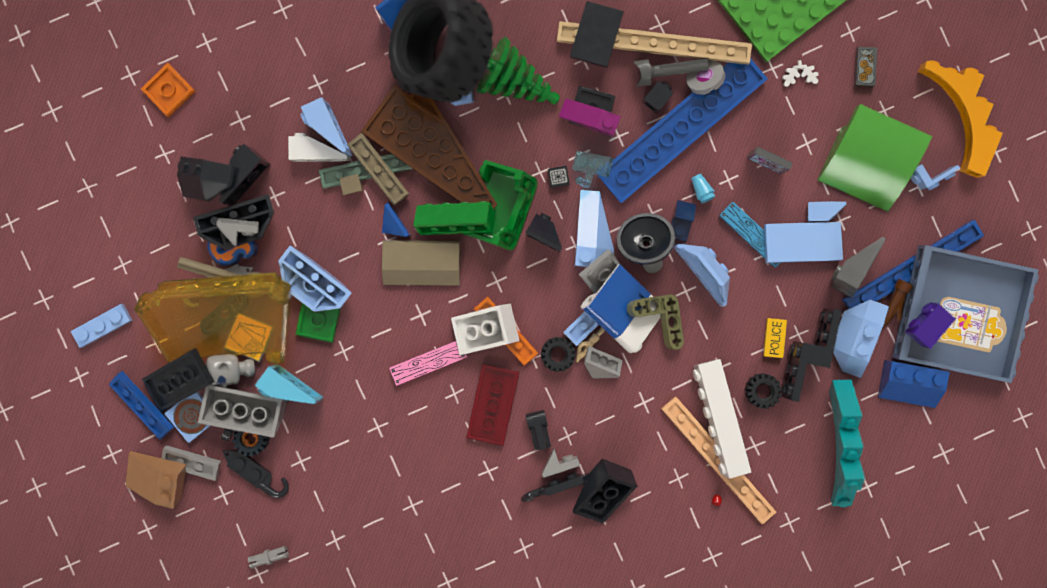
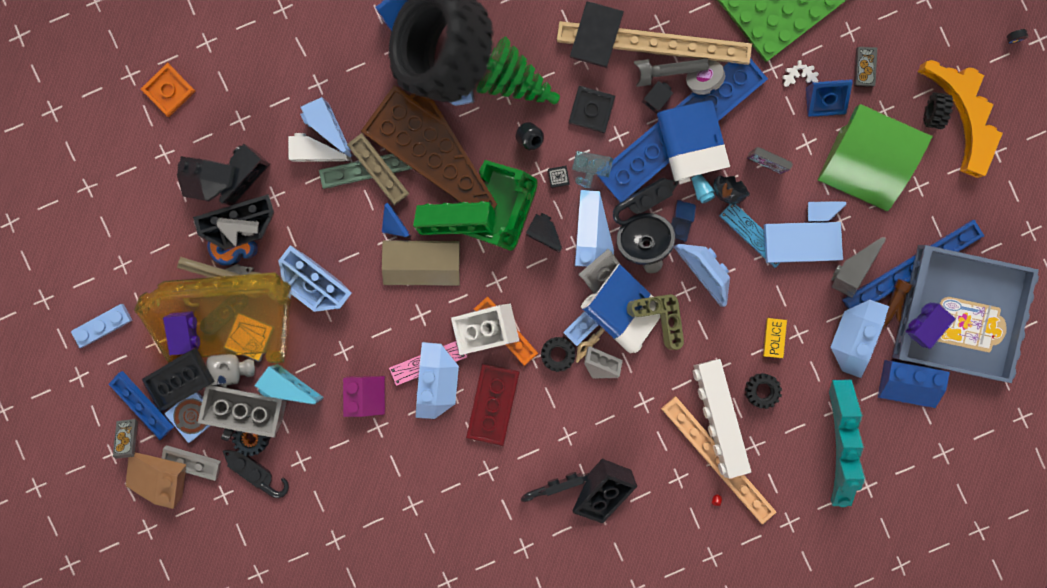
light grey pin [248,546,289,569] -> none
green tile [295,303,341,343] -> none
dark tan slope [339,174,363,195] -> none
black piece [525,410,551,450] -> none
light grey slope [542,448,580,478] -> none
magenta slope [559,99,621,137] -> none
black bracket [781,308,842,402] -> none
light blue bracket [911,164,960,190] -> none
none -> tile [113,419,138,459]
none -> dark purple piece [163,311,200,355]
none -> magenta slope [343,376,385,417]
none -> light blue wedge [416,342,459,419]
none -> black head [515,122,544,151]
none -> black plate [612,177,679,225]
none -> blue door [657,100,730,184]
none -> black hair [713,175,750,205]
none -> blue slope [806,80,853,117]
none -> black tyre [923,92,953,130]
none -> black tile [1006,29,1029,44]

